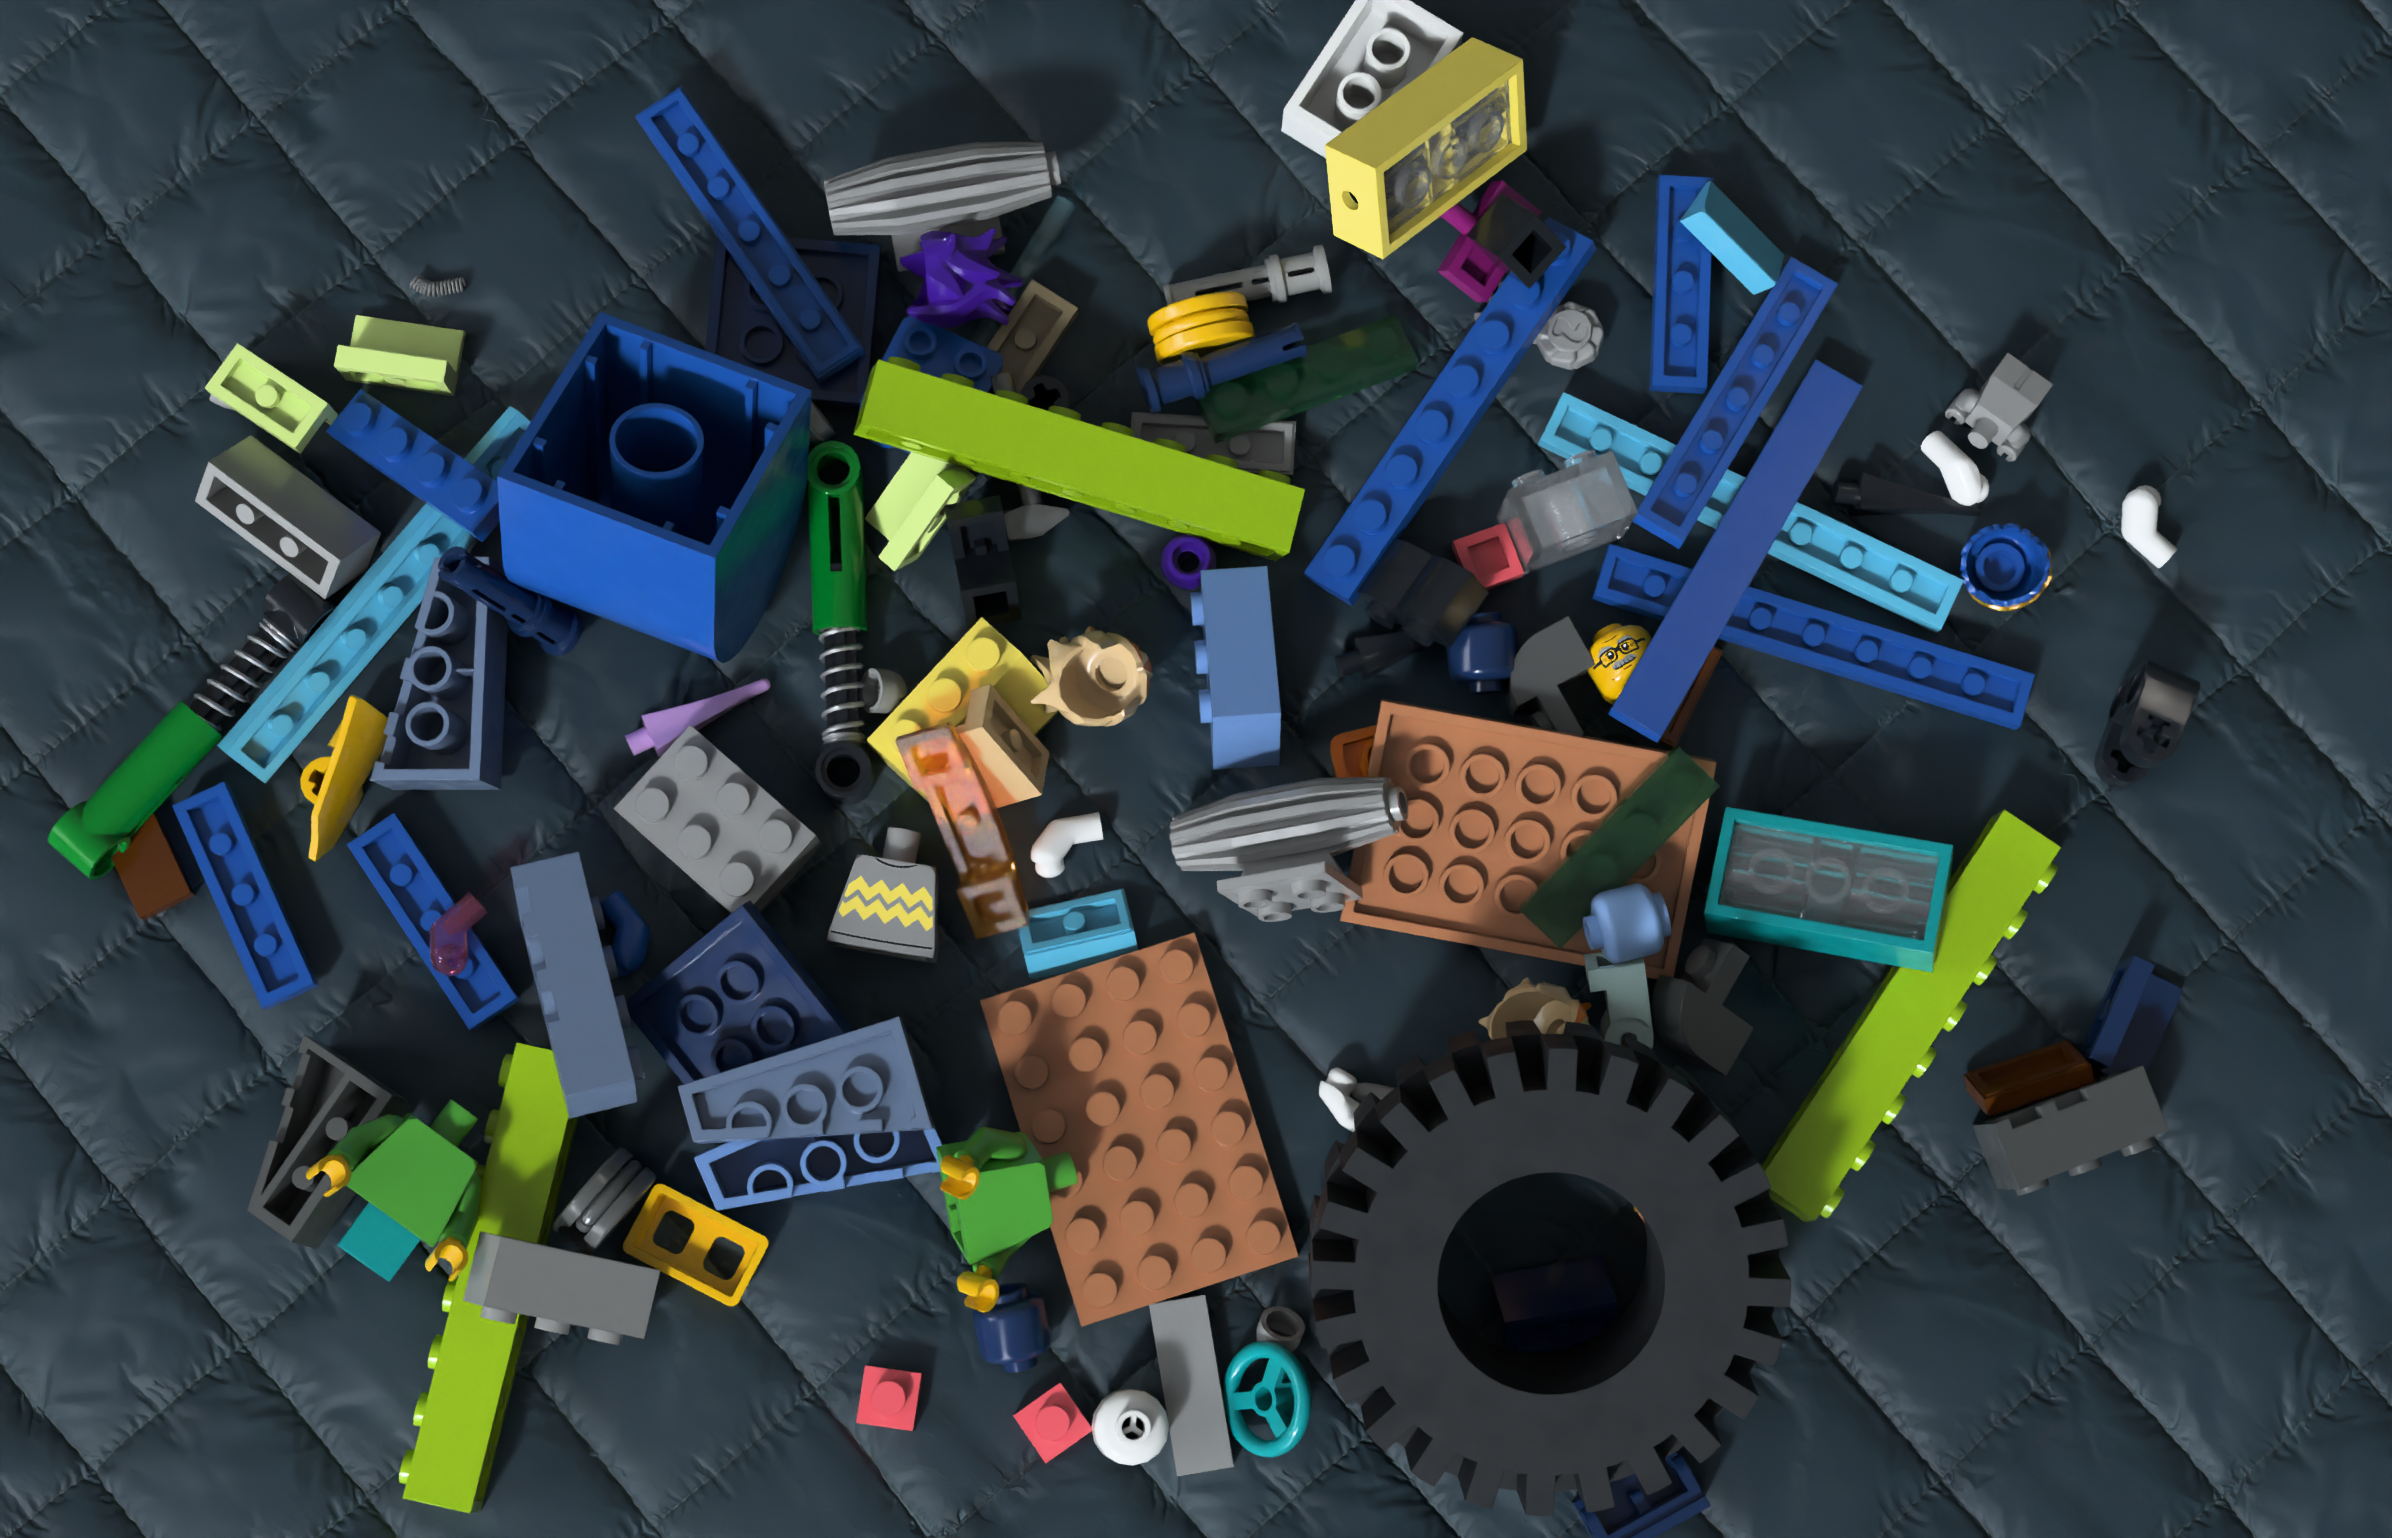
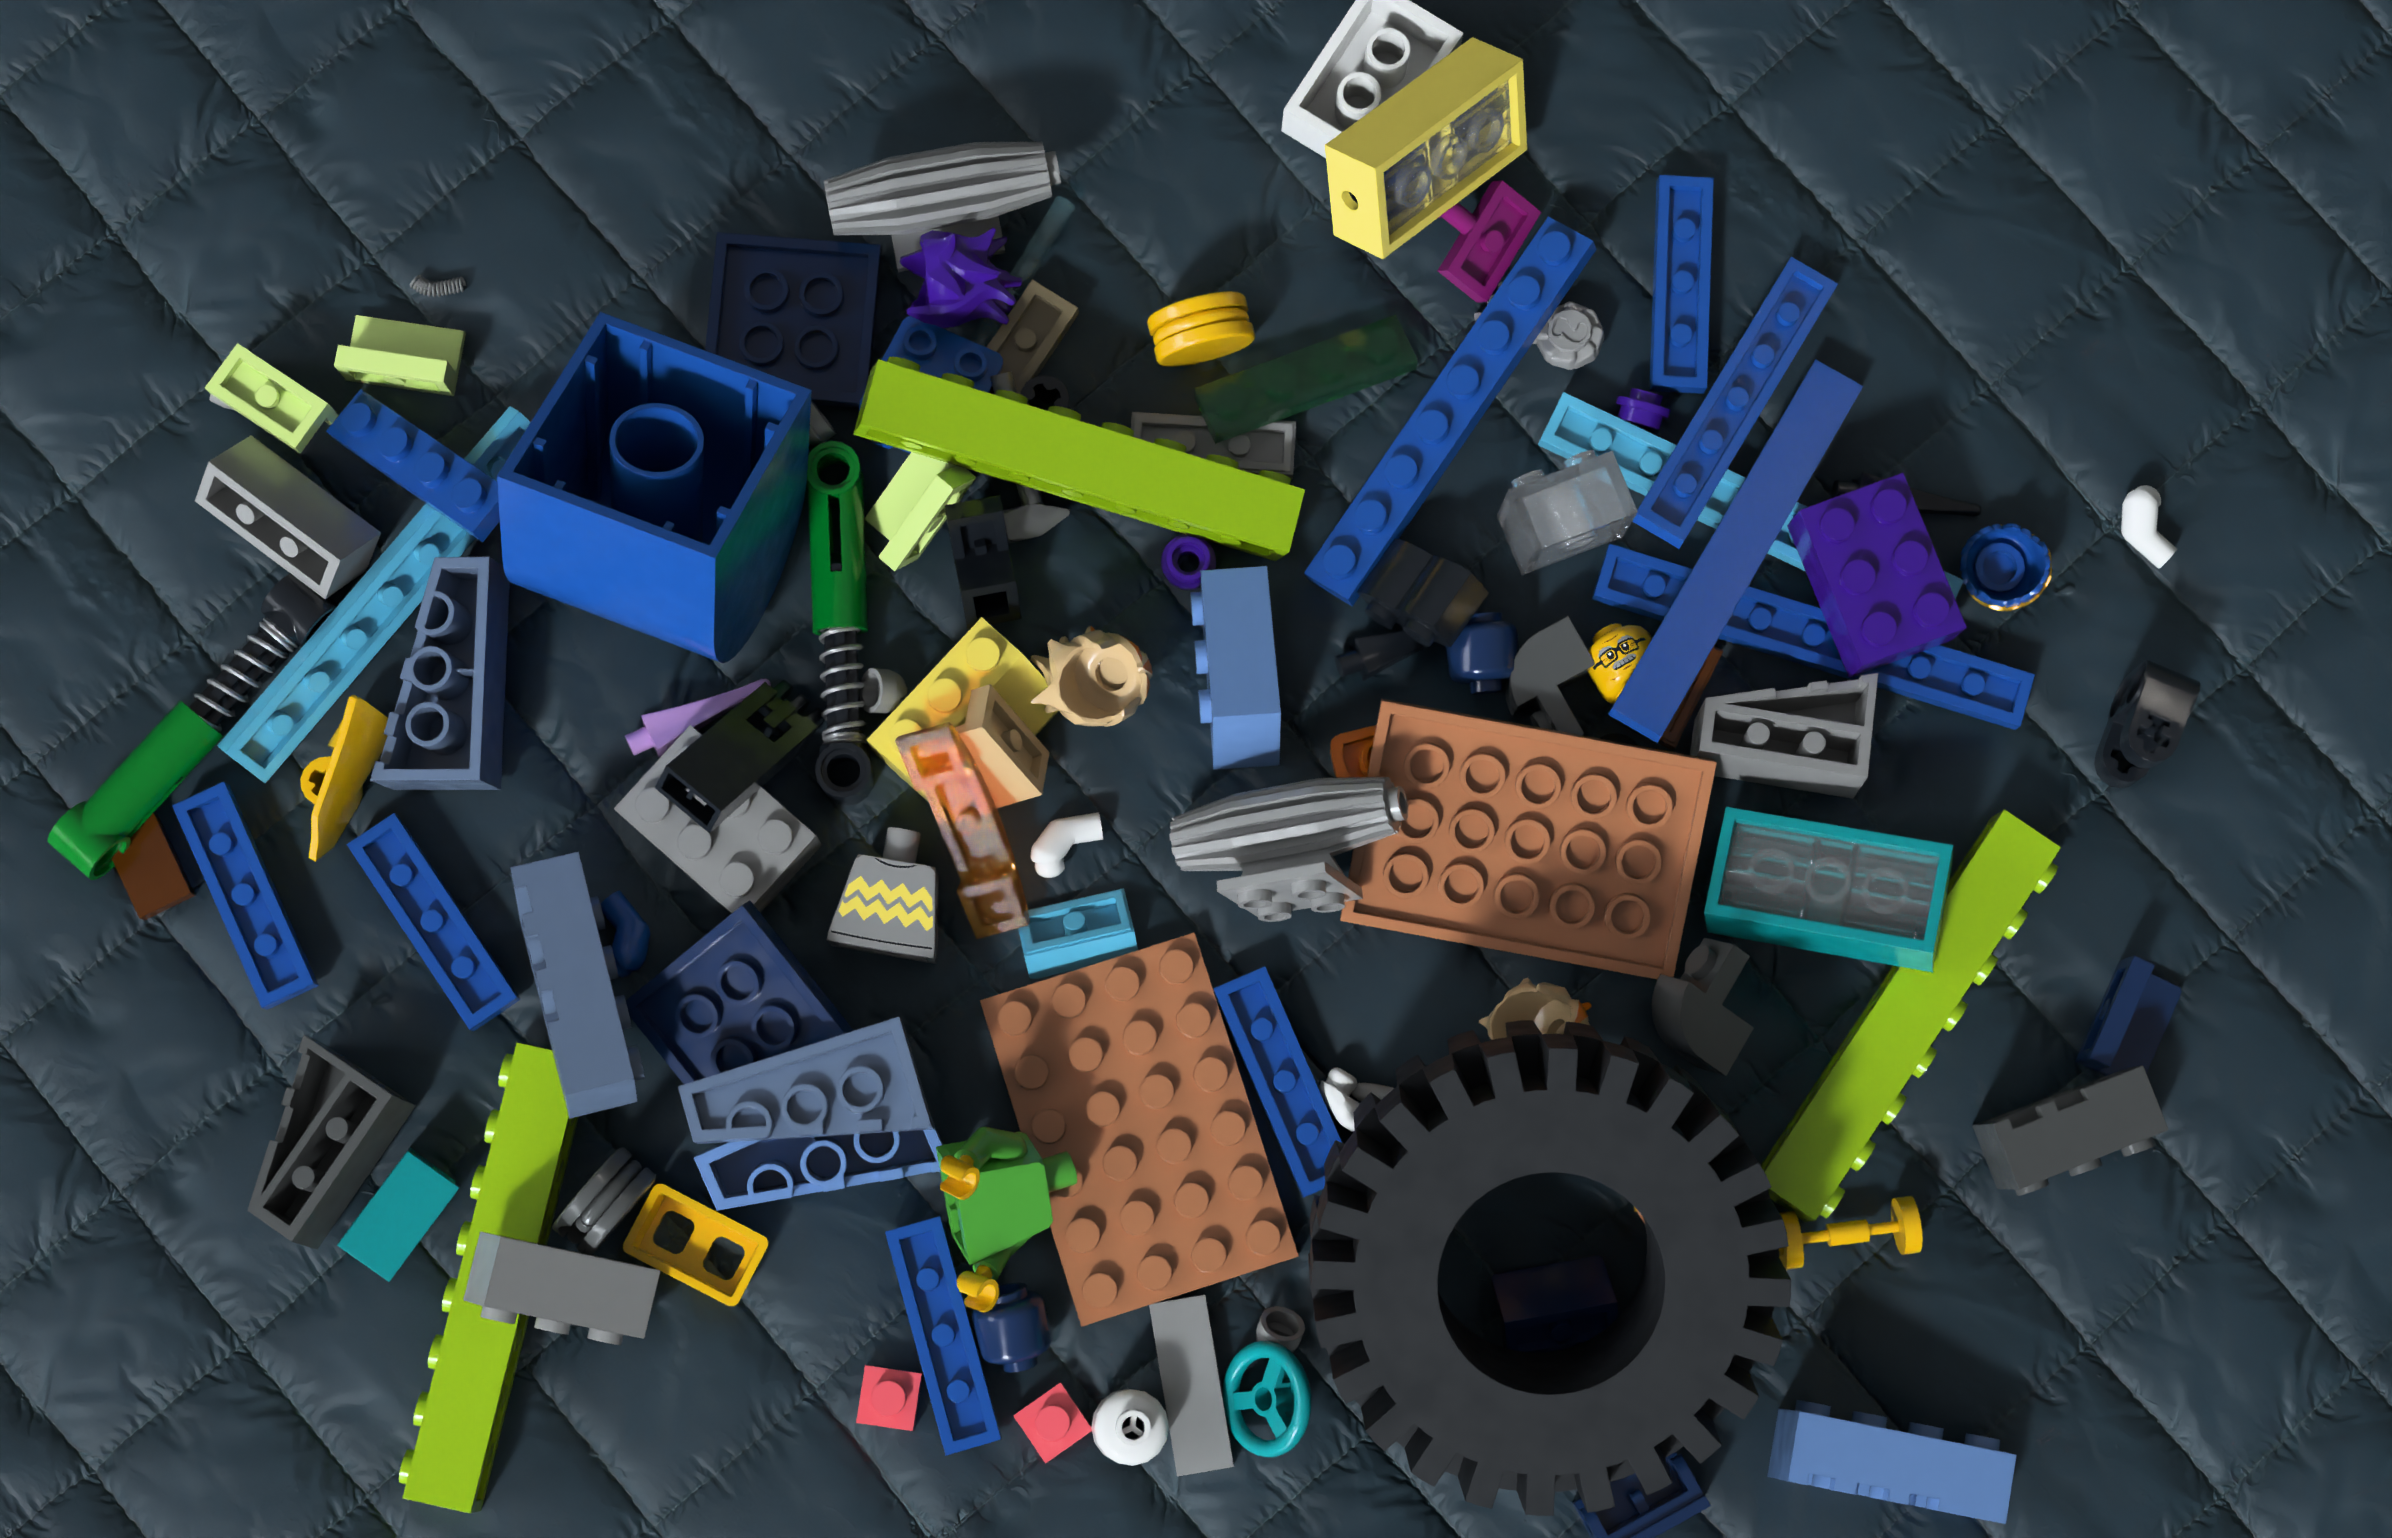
bright green torso [306,1099,482,1281] -> none
clear pink arm [430,892,488,976] -> none
dark blue pin [438,546,583,657] -> none
blue tile [636,87,865,383] -> none
dark blue pin [1137,323,1307,414] -> none
light grey pin [1163,244,1332,305] -> none
coral plate [1451,522,1524,590] -> none
black brick [1466,193,1566,289] -> none
clear green plate [1518,745,1720,949] -> none
light blue head [1582,883,1671,964] -> none
light aqua leg [1584,952,1654,1049] -> none
medium azure slope [1680,181,1784,295] -> none
white arm [1921,431,1989,506] -> none
light grey piece [1945,353,2053,462] -> none
reddish brown tile [1963,1040,2094,1116] -> none
none -> black hinge [655,680,824,833]
none -> blue plate [885,1216,1002,1456]
none -> blue plate [1213,966,1342,1198]
none -> dark purple plate [1616,388,1671,430]
none -> light grey wedge [1690,673,1878,799]
none -> medium blue wedge [1767,1400,2017,1524]
none -> yellow wheel [1779,1196,1923,1270]
none -> dark purple brick [1787,473,1967,678]

